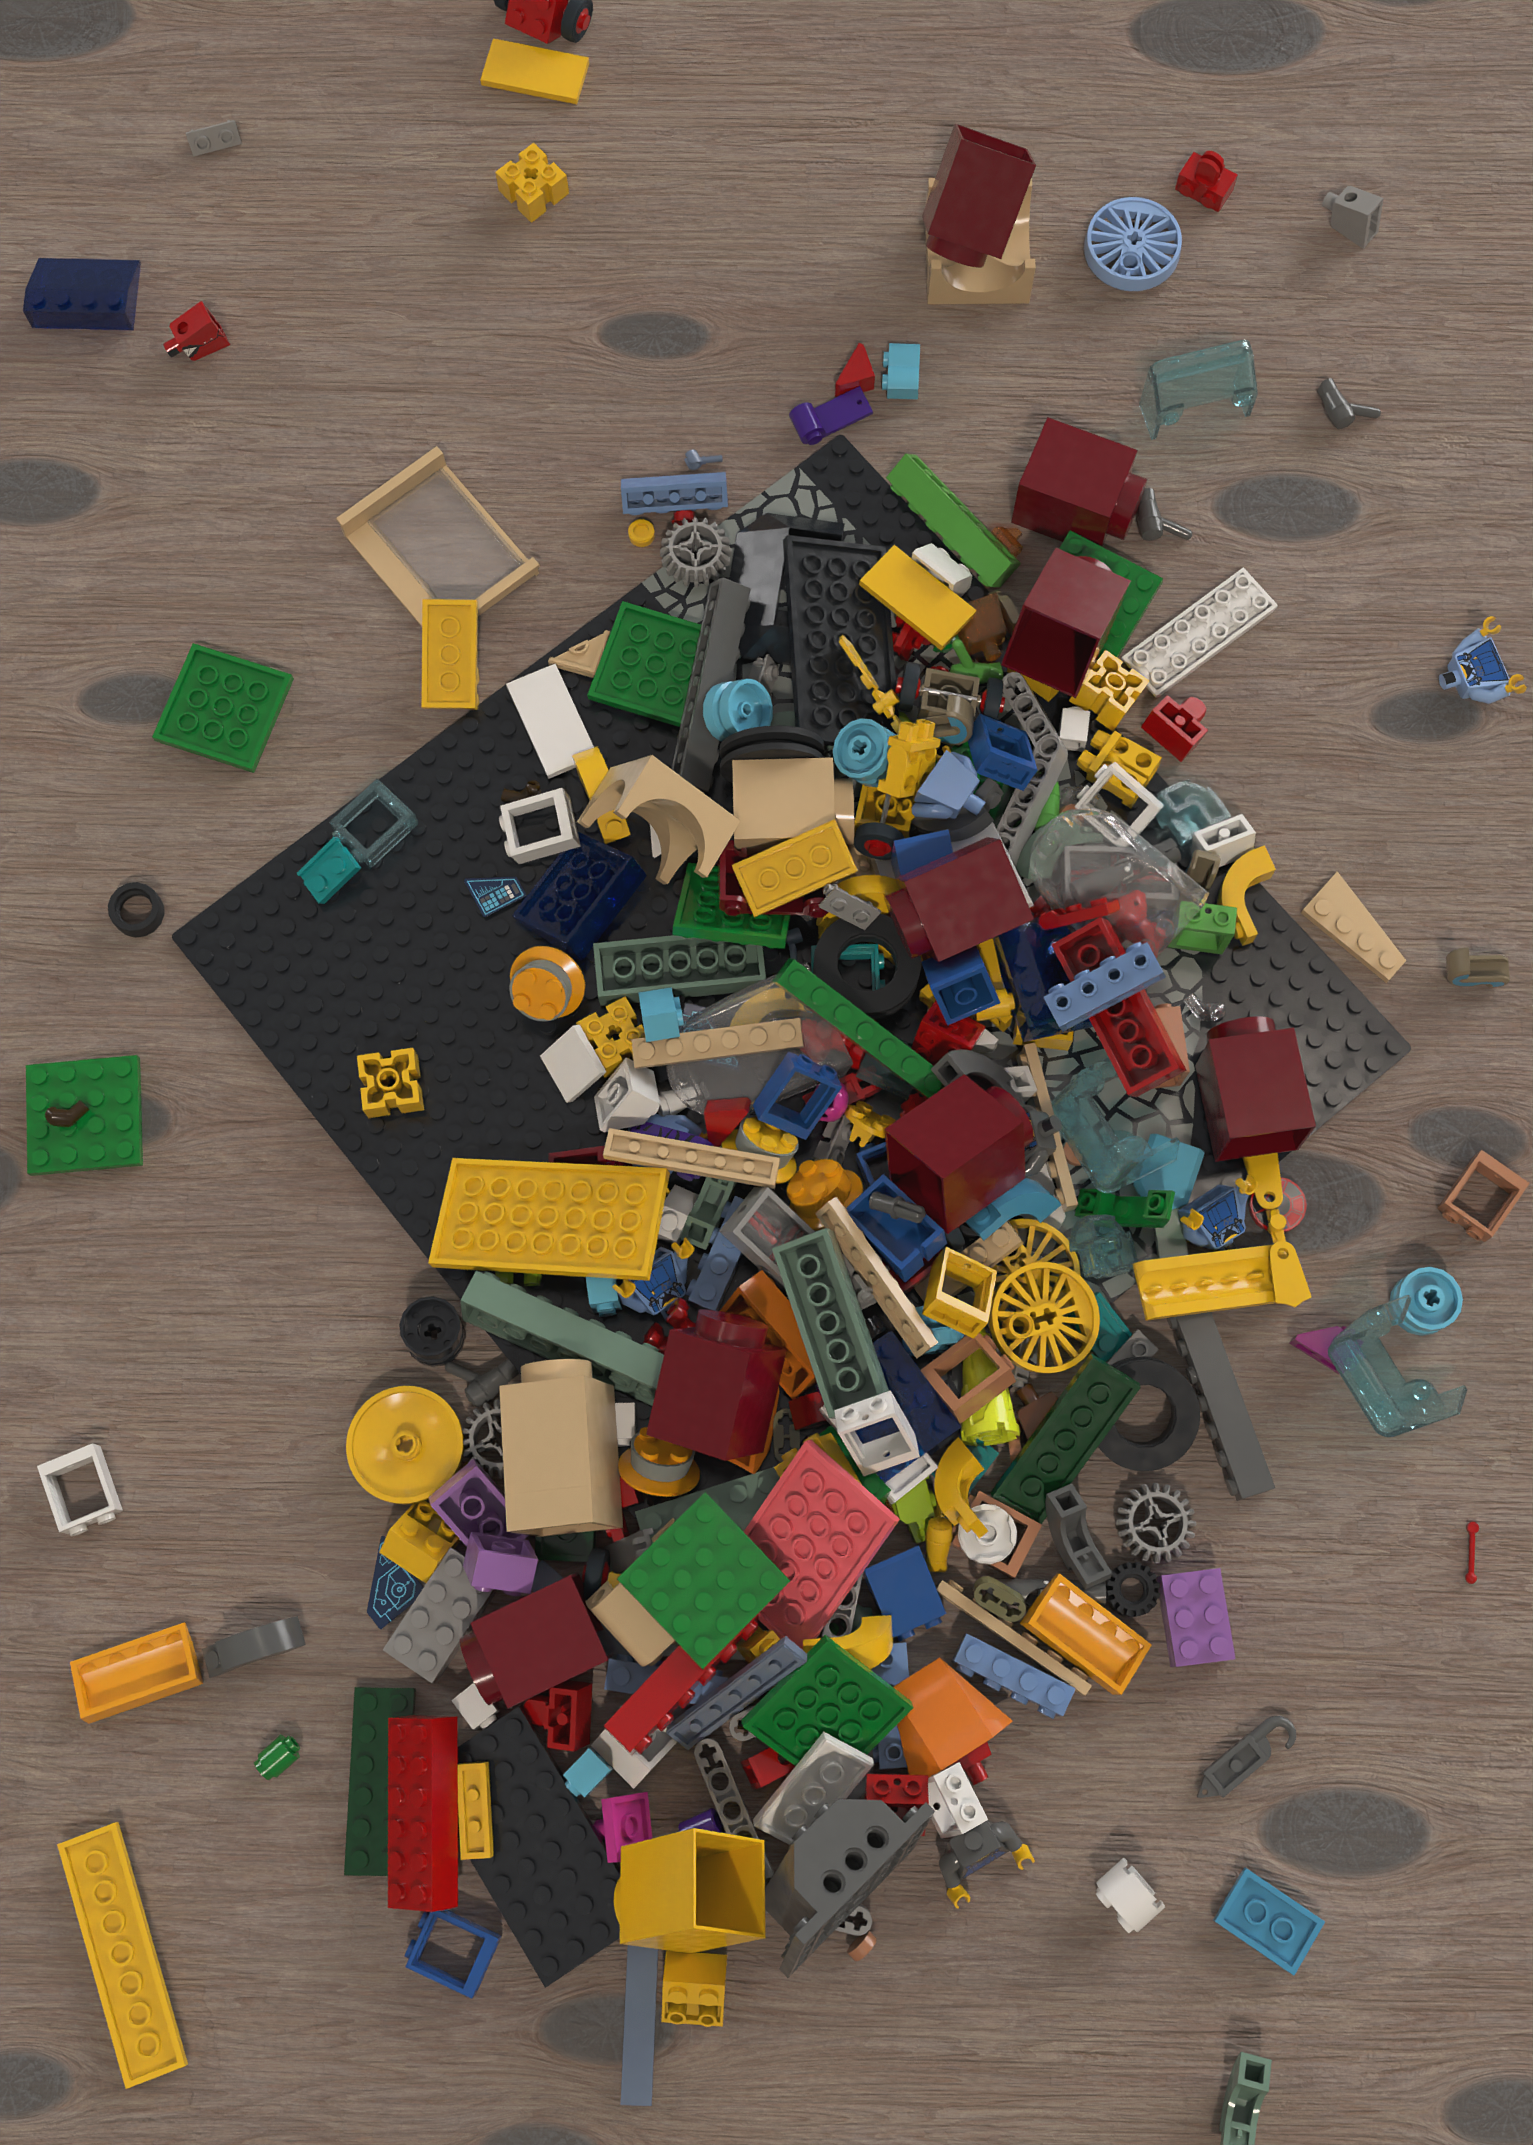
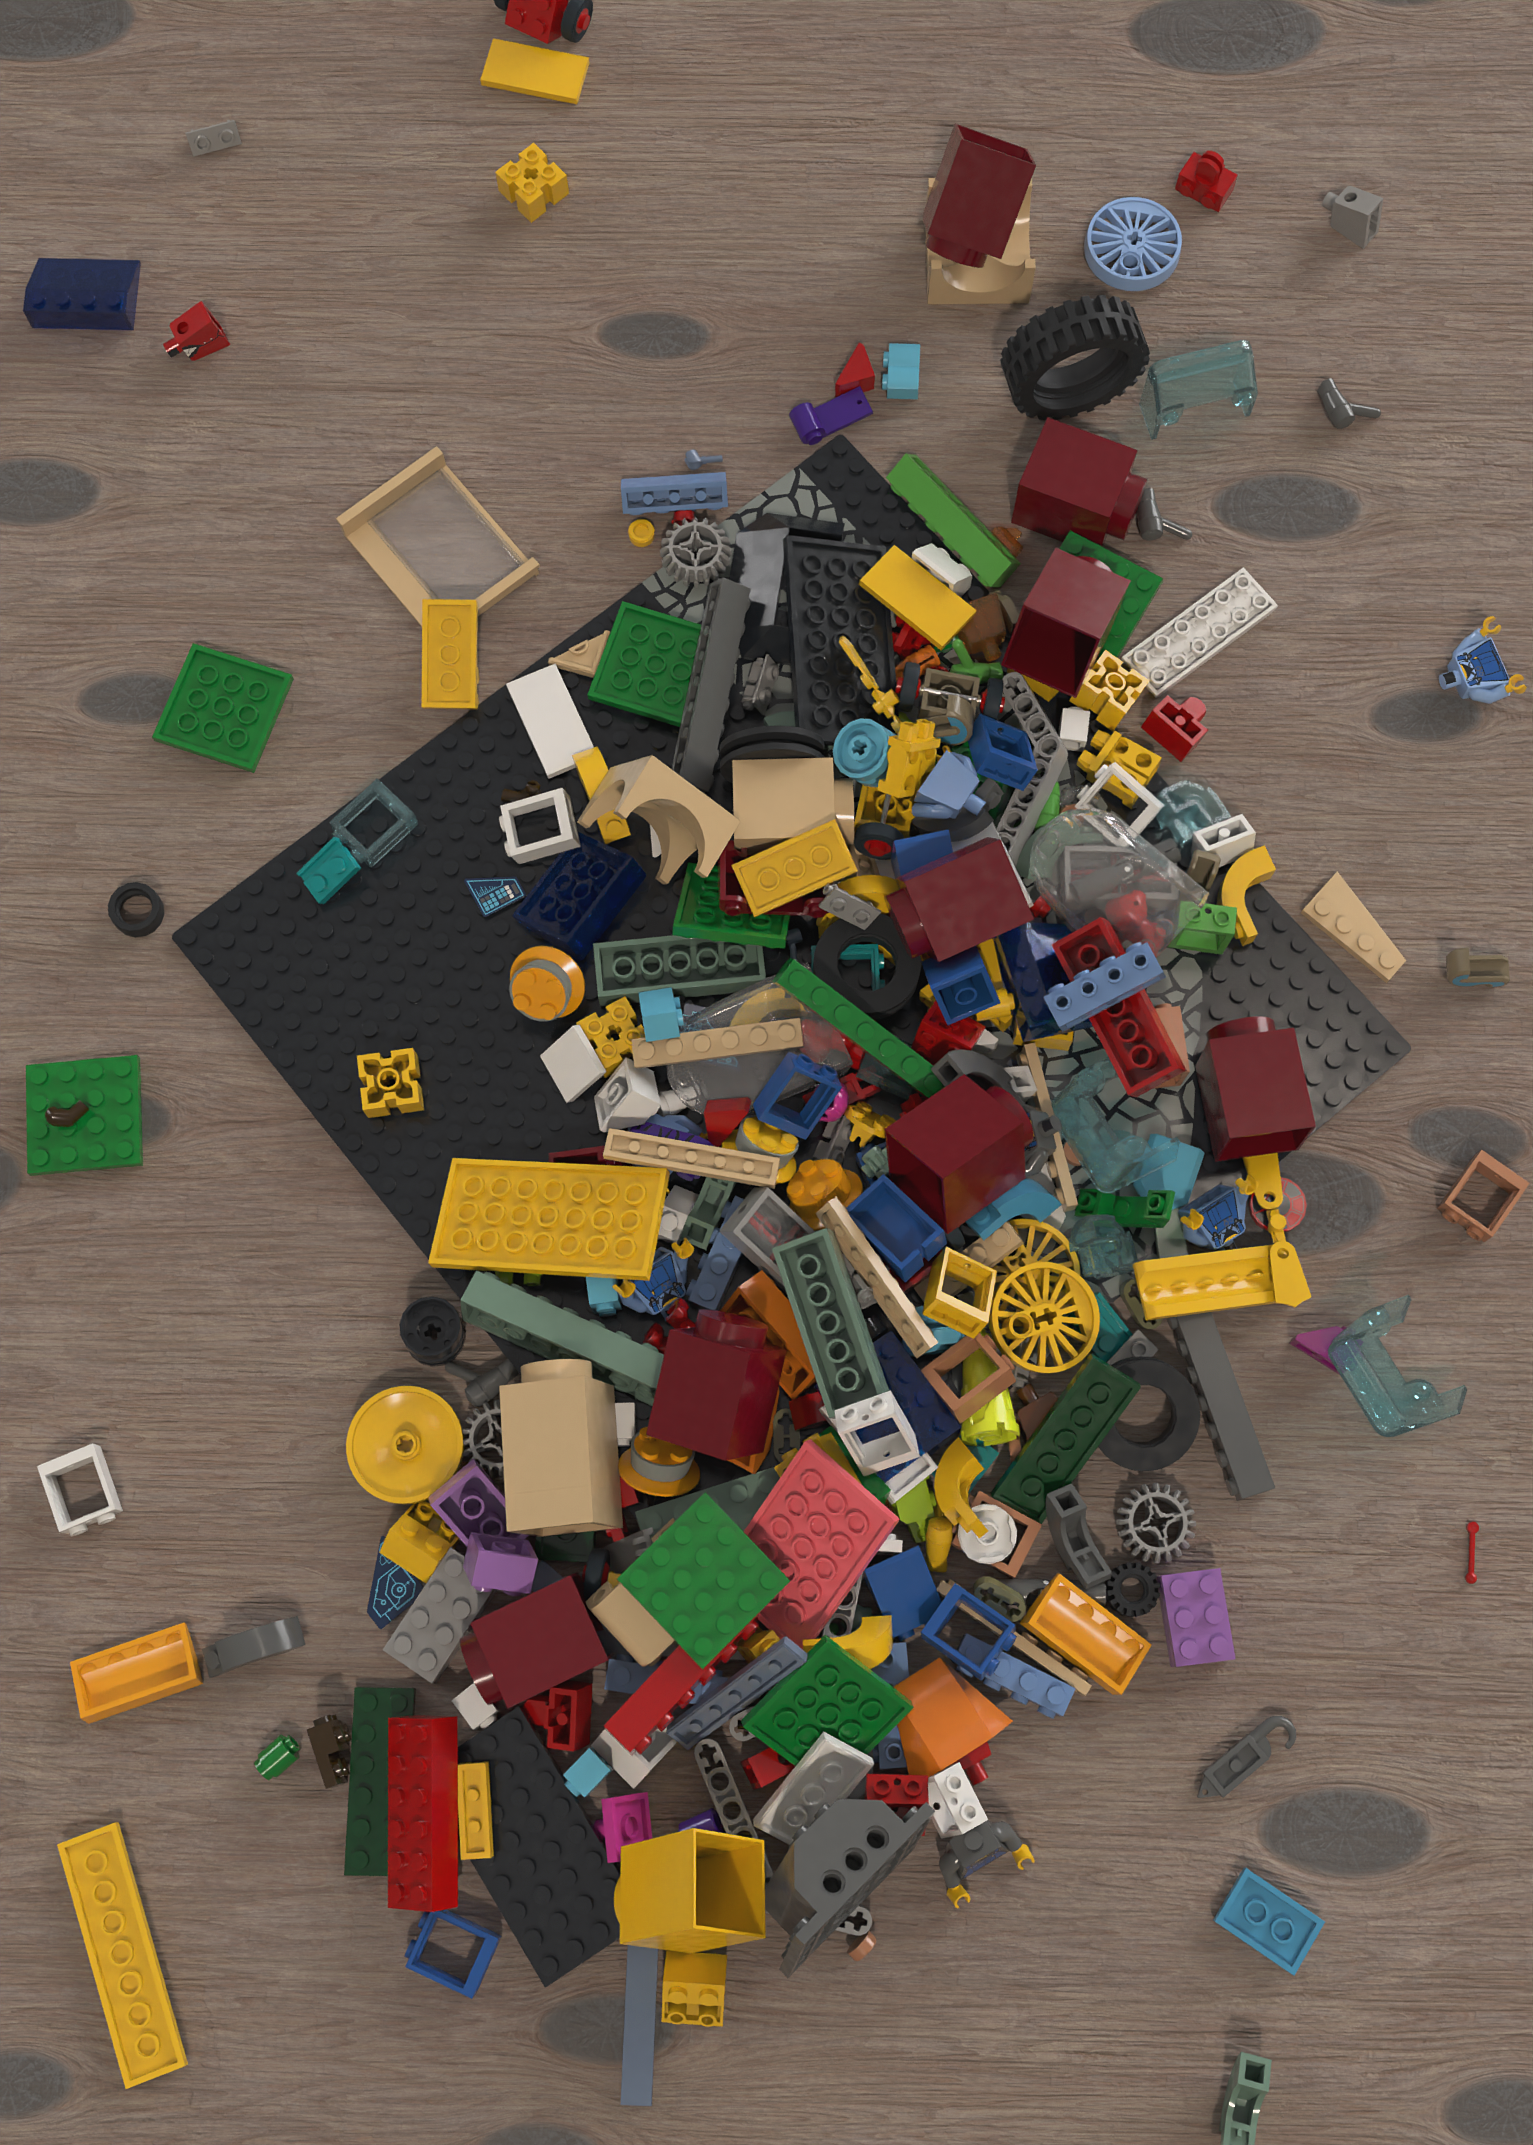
medium azure wheel [703,679,773,742] -> none
dark grey axle [869,1191,926,1223] -> none
red hinge [1038,897,1121,930] -> none
white brick [1096,1858,1165,1933] -> none
clear arm [1183,993,1226,1021] -> none
medium azure wheel [1389,1267,1463,1336] -> none
none -> dark brown plate [307,1714,351,1789]
none -> sand green gear [861,1145,889,1179]
none -> white plate [876,1534,903,1556]
none -> orange hinge [895,644,941,683]
none -> blue window [921,1583,1017,1681]
none -> black tyre [1000,295,1150,420]
none -> olive beam [1120,1279,1163,1329]

